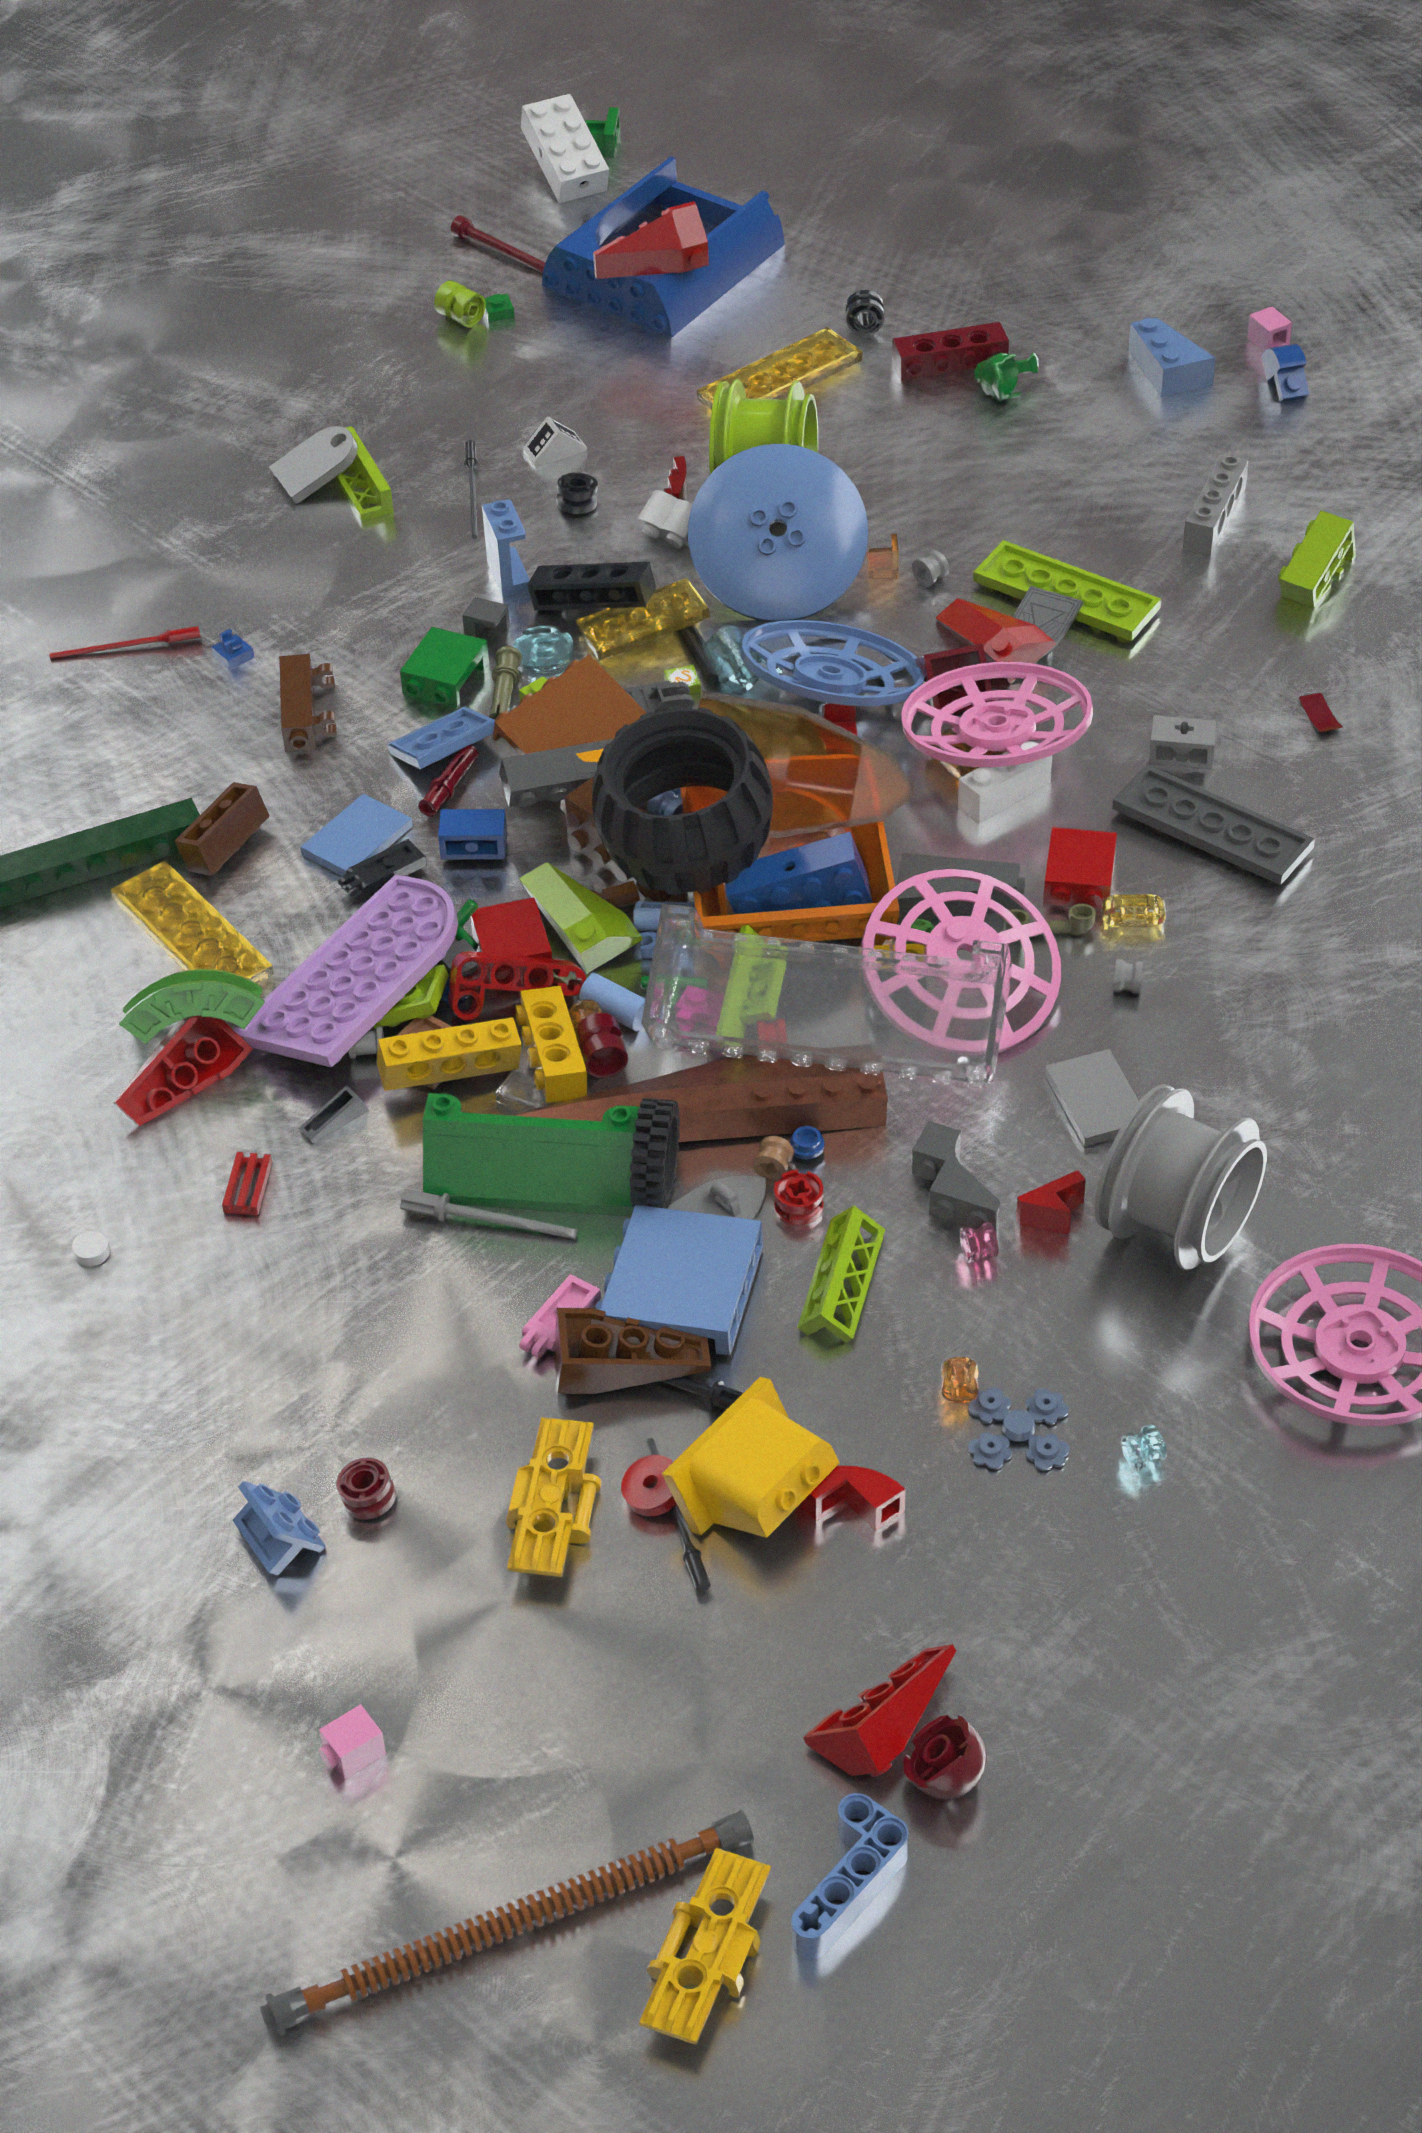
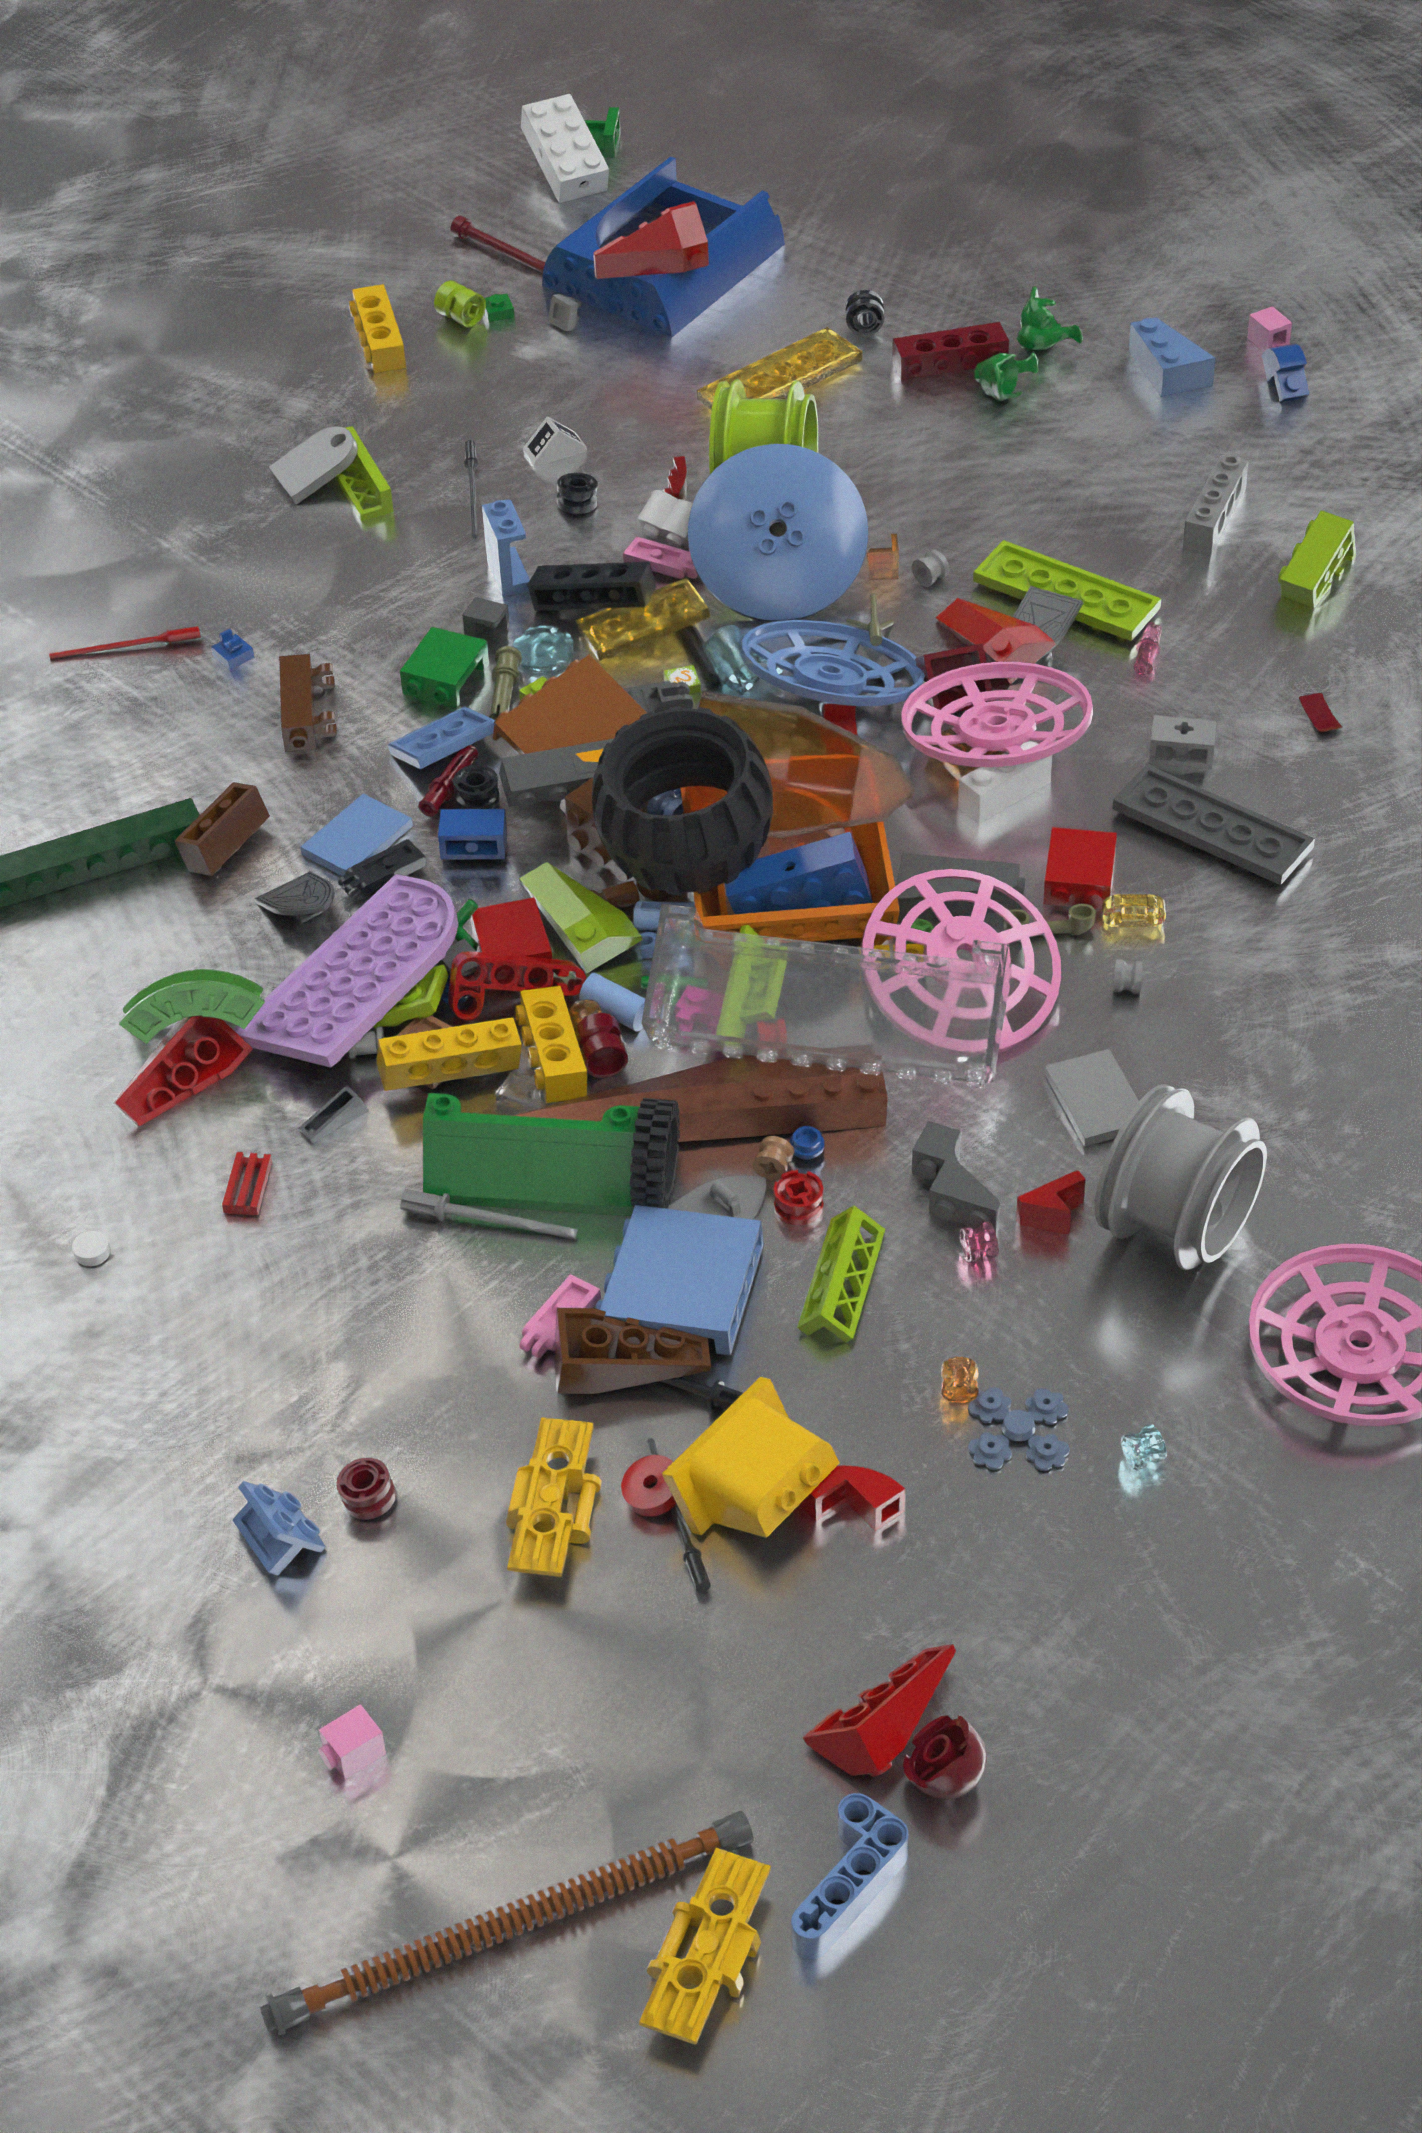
clear yellow plate [110,861,274,984] -> none
none -> dark grey shield [254,871,335,924]
none -> yellow brick [349,284,406,373]
none -> black wheel [453,765,500,809]
none -> light grey tile [548,294,582,331]
none -> bright pink hinge [623,536,698,579]
none -> olive plant [846,593,894,646]
none -> green piece [1016,286,1084,352]
none -> clear pink axle [1133,622,1163,675]

